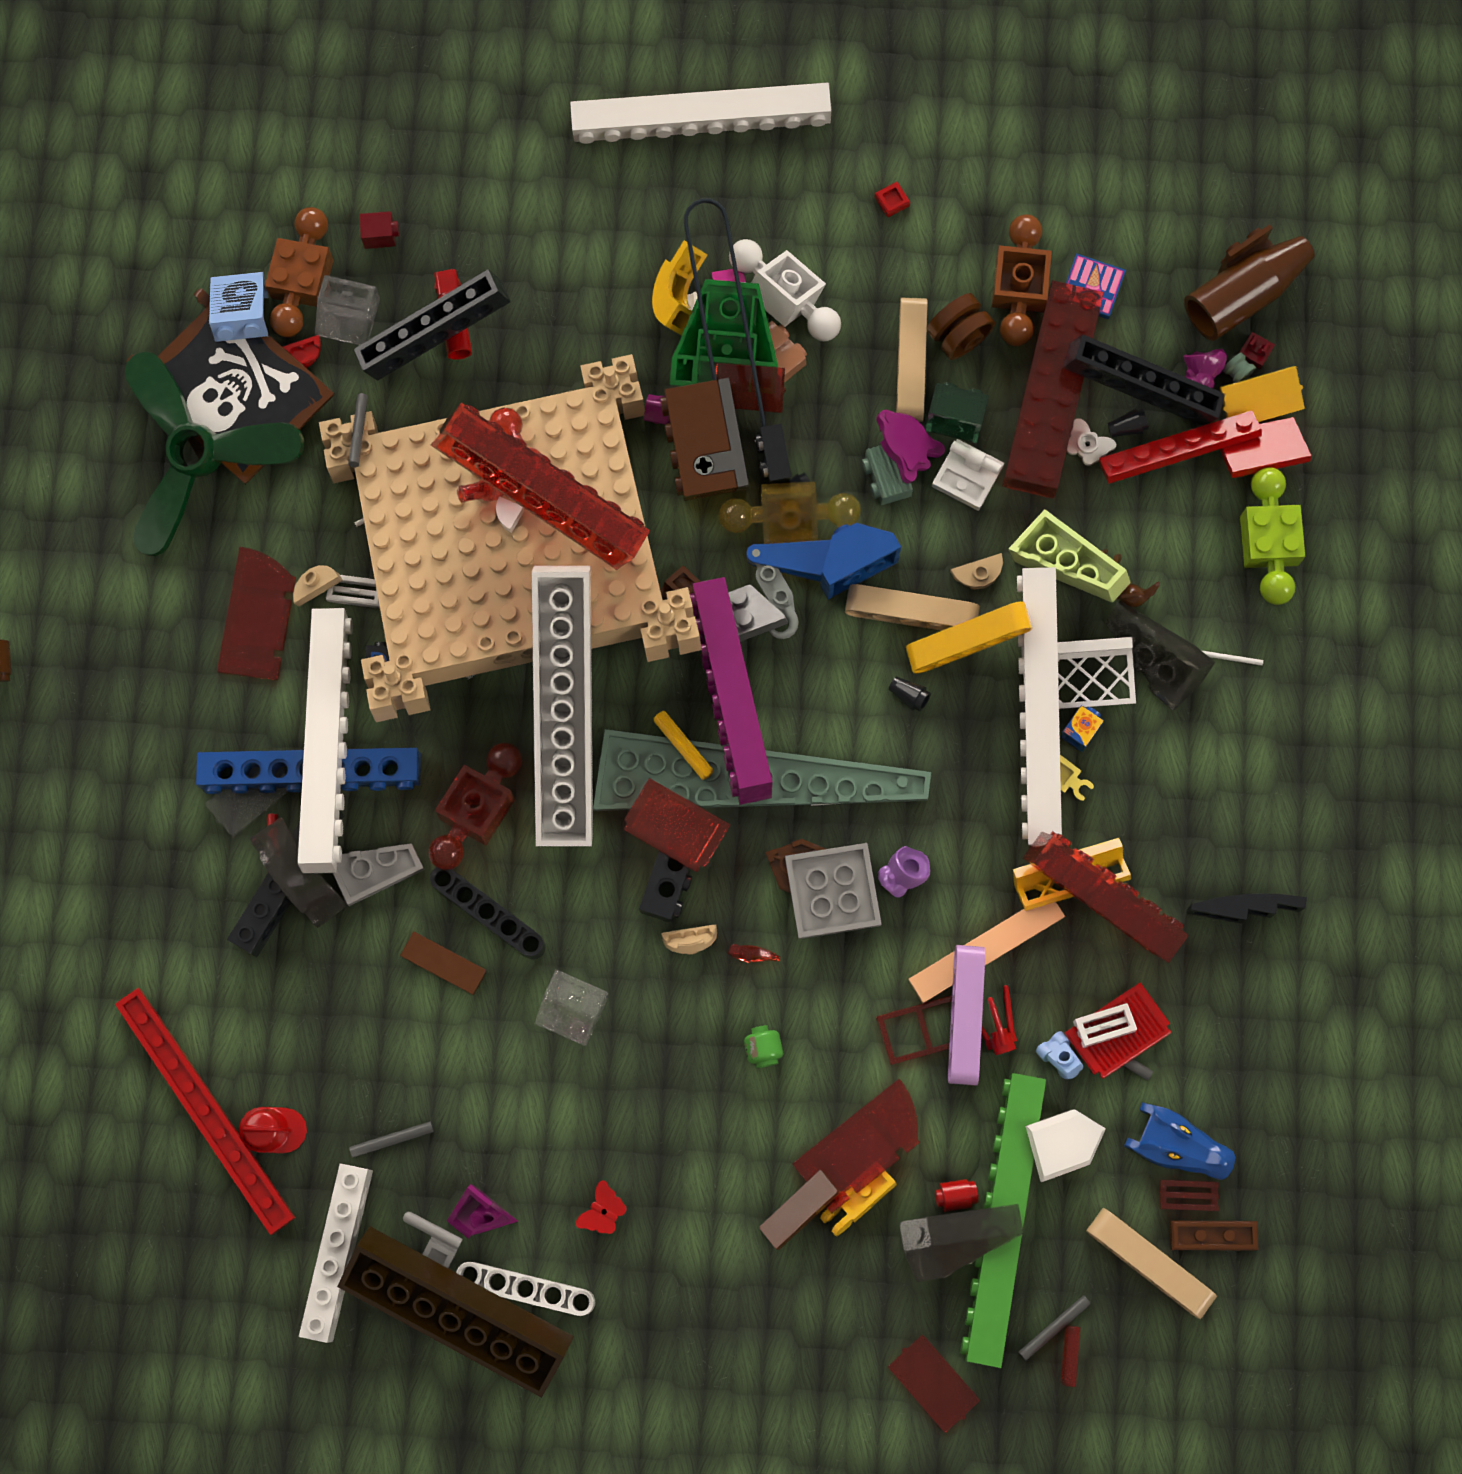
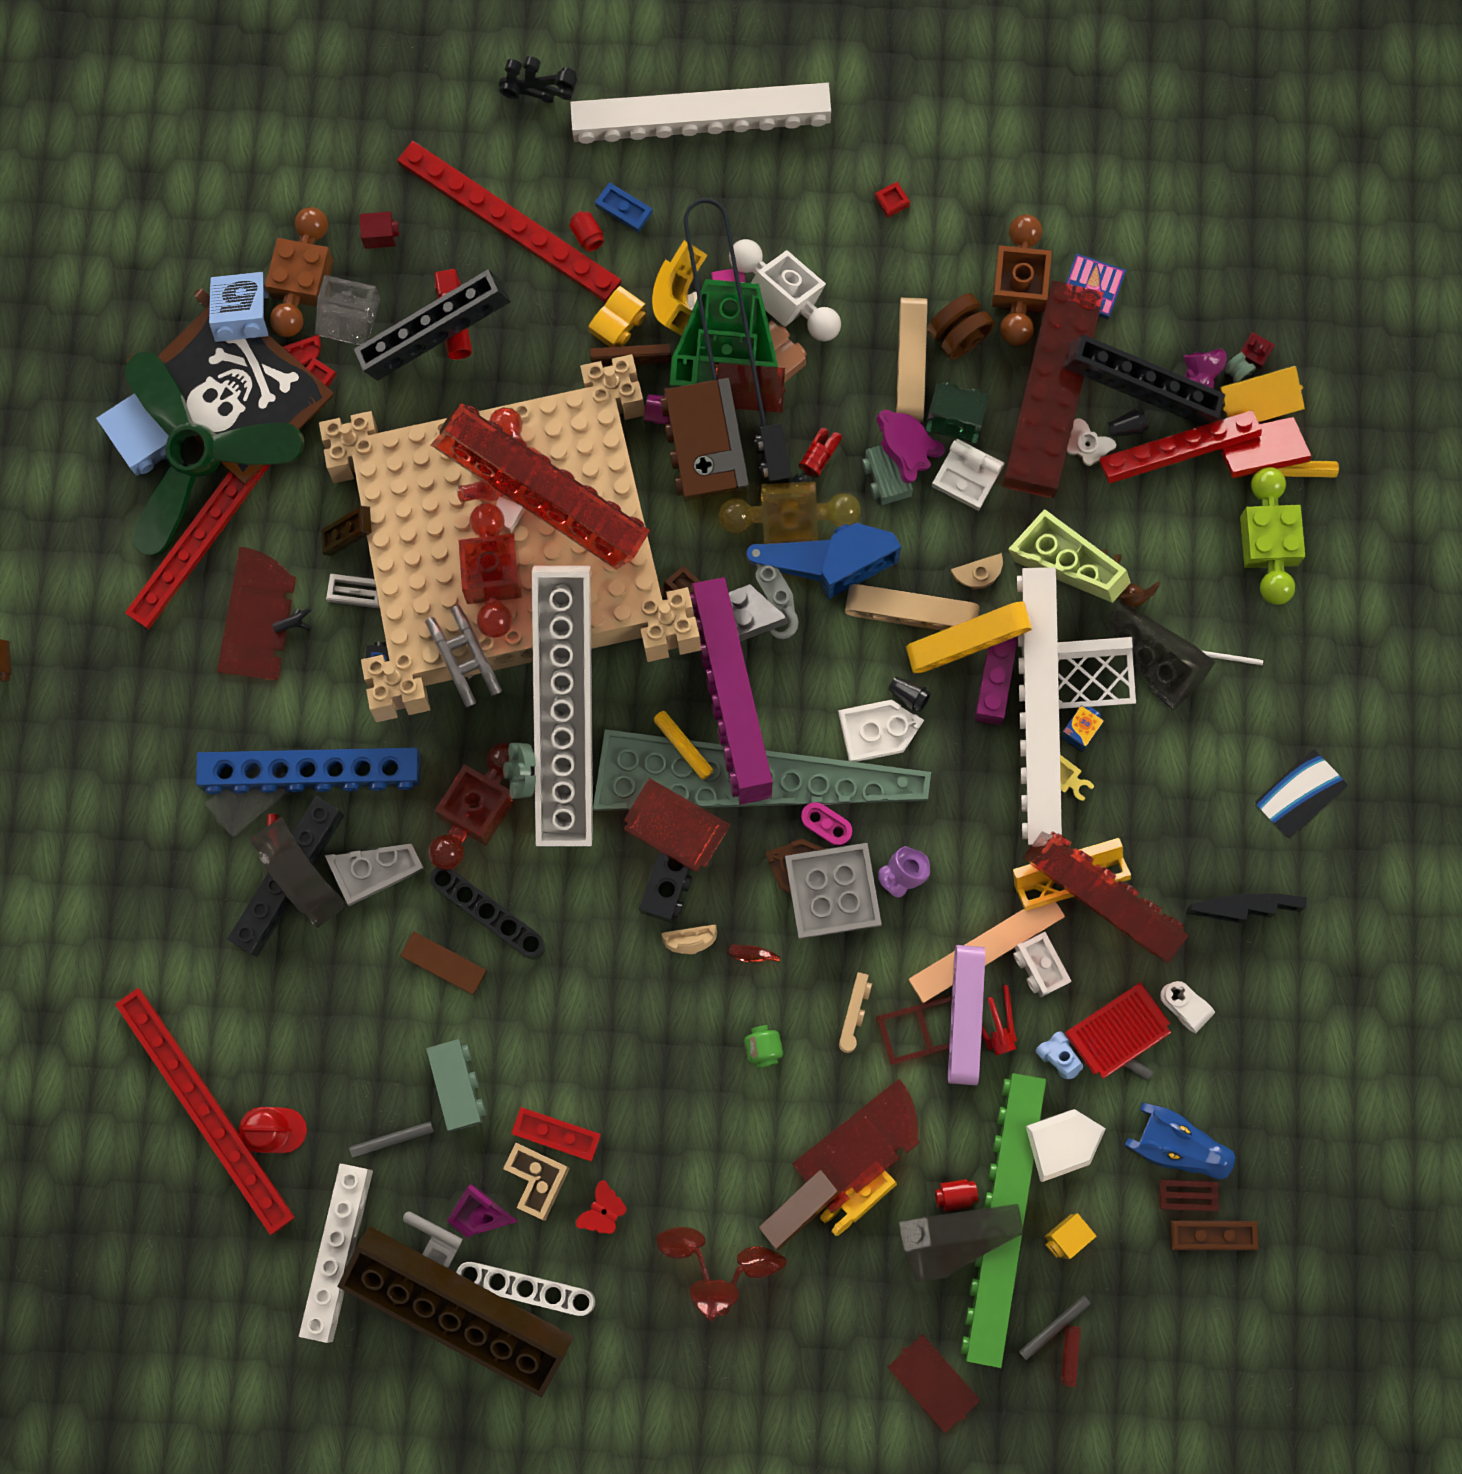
tan plate [293,565,343,607] -> none
white brick [298,608,353,873] -> none
dark grey bar [348,393,368,467] -> none
clear slope [535,969,609,1046] -> none
white tile [1073,1003,1137,1048] -> none
tan beam [1086,1208,1217,1320] -> none
reddish brown piece [1184,224,1315,341] -> none
none -> light blue panel [96,393,168,476]
none -> red plate [125,358,337,630]
none -> black bar [272,607,311,634]
none -> dark brown tile [321,506,372,556]
none -> red plate [397,141,622,303]
none -> flat silver piece [425,605,502,707]
none -> sand green brick [426,1039,486,1132]
none -> clear red brick [458,503,522,638]
none -> black plant [499,56,578,103]
none -> sand green plate [503,743,536,799]
none -> tan brick [503,1143,570,1221]
none -> red plate [511,1107,601,1162]
none -> red brick [569,211,604,252]
none -> yellow brick [588,286,647,347]
none -> reddish brown tile [590,344,671,367]
none -> blue plate [595,182,653,233]
none -> clear red plant [656,1227,787,1322]
none -> red hinge [798,428,842,478]
none -> dark pink plate [801,802,852,846]
none -> white tile [838,700,924,762]
none -> tan plate [839,972,872,1053]
none -> magenta brick [974,609,1018,725]
none -> white bracket [1013,932,1072,998]
none -> yellow piece [1044,1213,1097,1259]
none -> white piece [1160,981,1215,1033]
none -> sticker [1255,750,1348,838]
none -> yellow axle [1278,461,1339,477]

